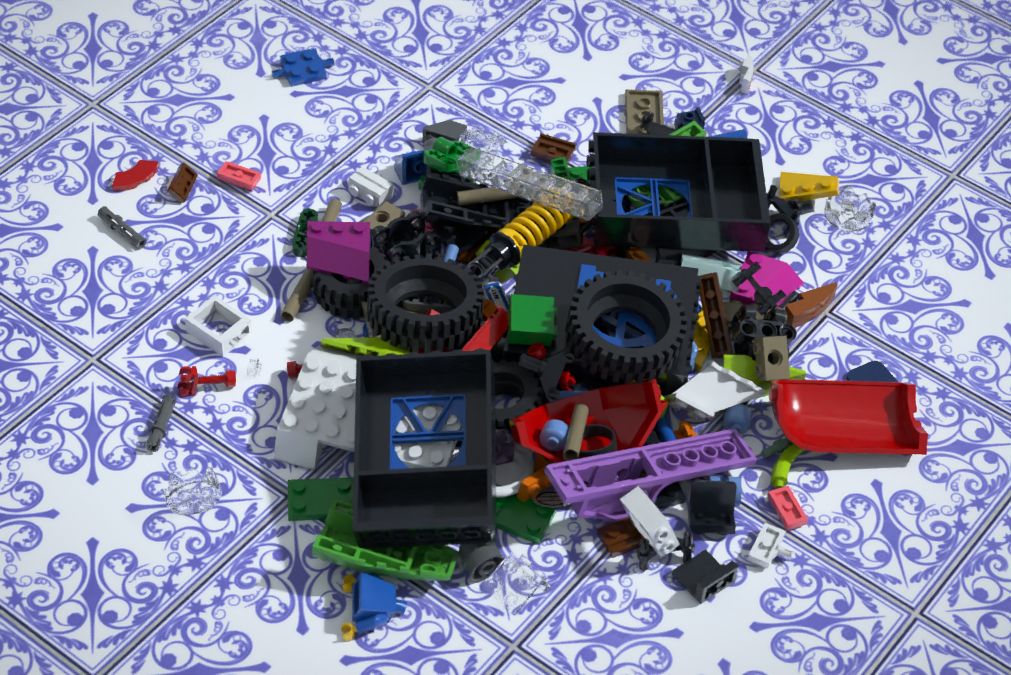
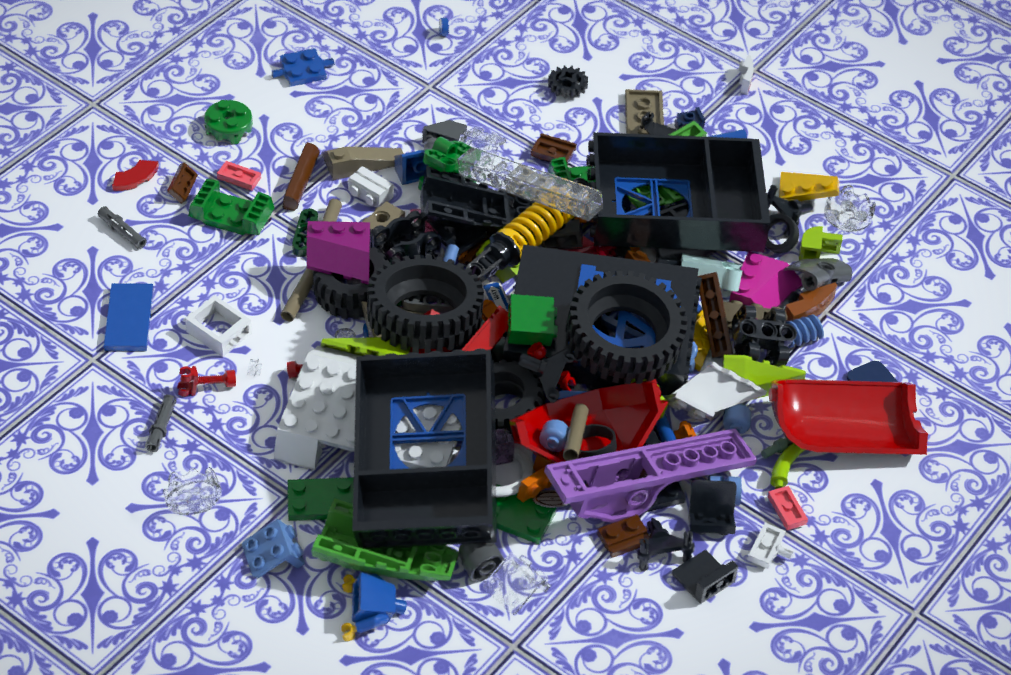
dark tan piece [457,182,531,206] -> none
white window [620,486,680,558] -> none
black axle [732,261,786,316] -> none
dark tan brick [753,336,790,381] -> none
none -> blue tile [104,283,154,351]
none -> green plate [188,179,275,235]
none -> green plate [204,100,253,144]
none -> medium blue bracket [242,519,305,578]
none -> reddish brown brick [283,142,320,211]
none -> dark tan wedge [321,146,404,181]
none -> blue tile [439,18,449,36]
none -> black gear [548,65,589,99]
none -> dark grey panel [784,258,853,291]
none -> medium blue piece [786,314,824,348]
none -> lime brick [799,226,843,260]

